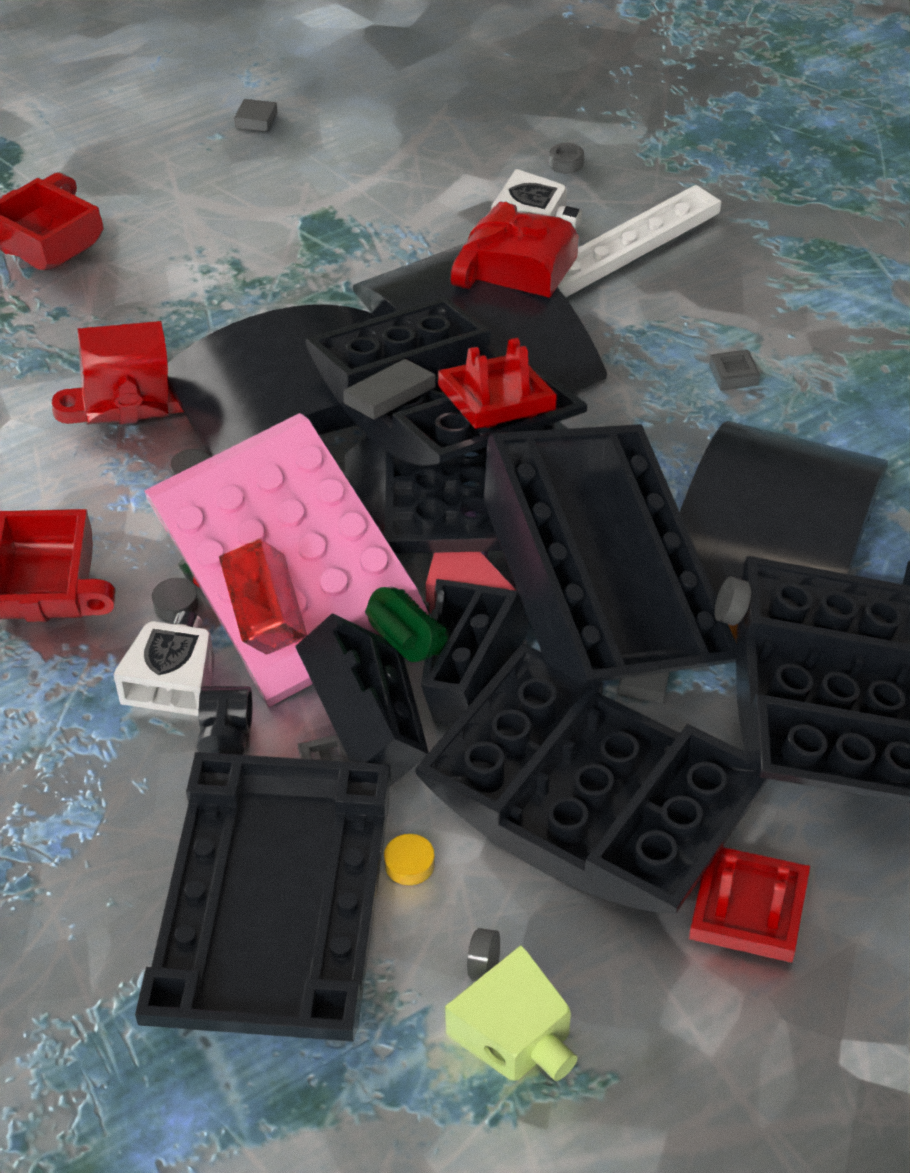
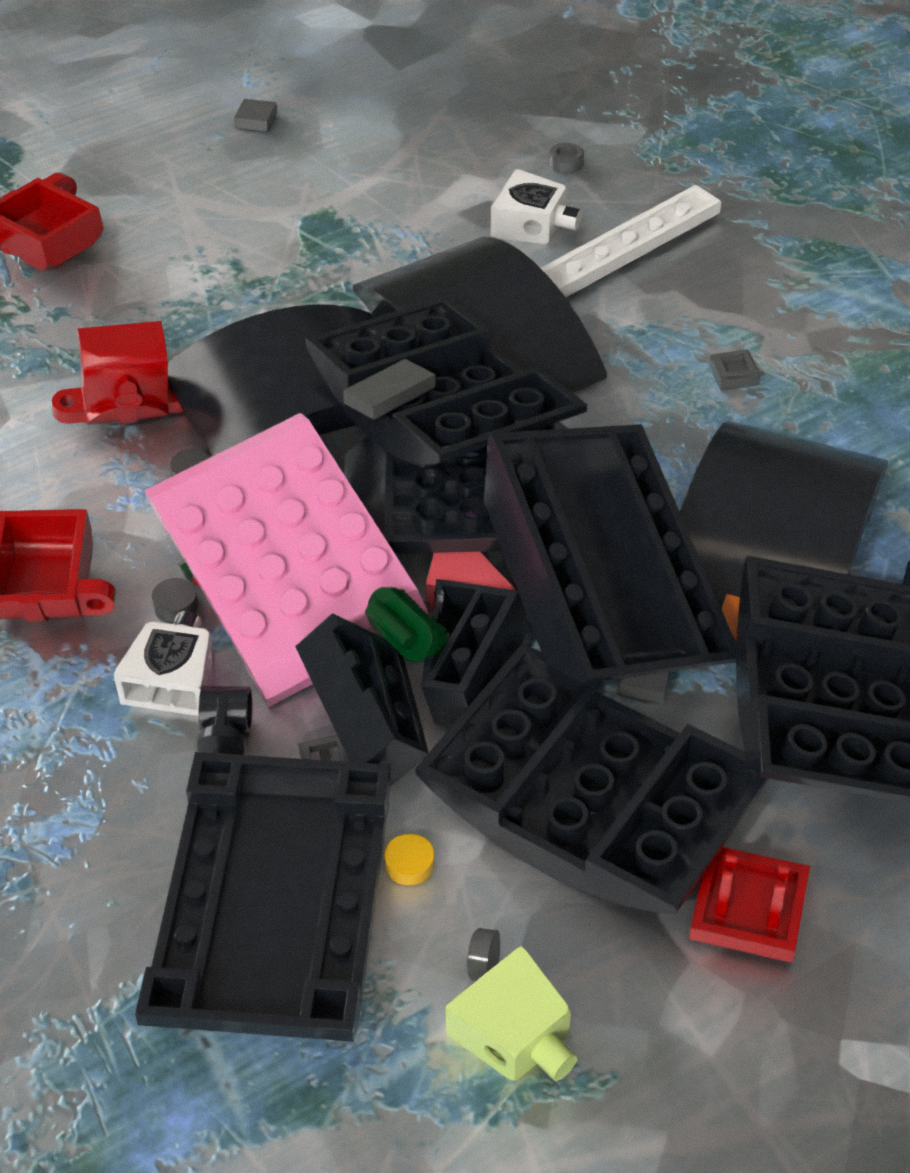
clear red brick [219,538,307,655] -> none
red plate [438,338,557,429] -> none
red piece [451,201,579,298] -> none
dark grey tile [715,576,751,626] -> none

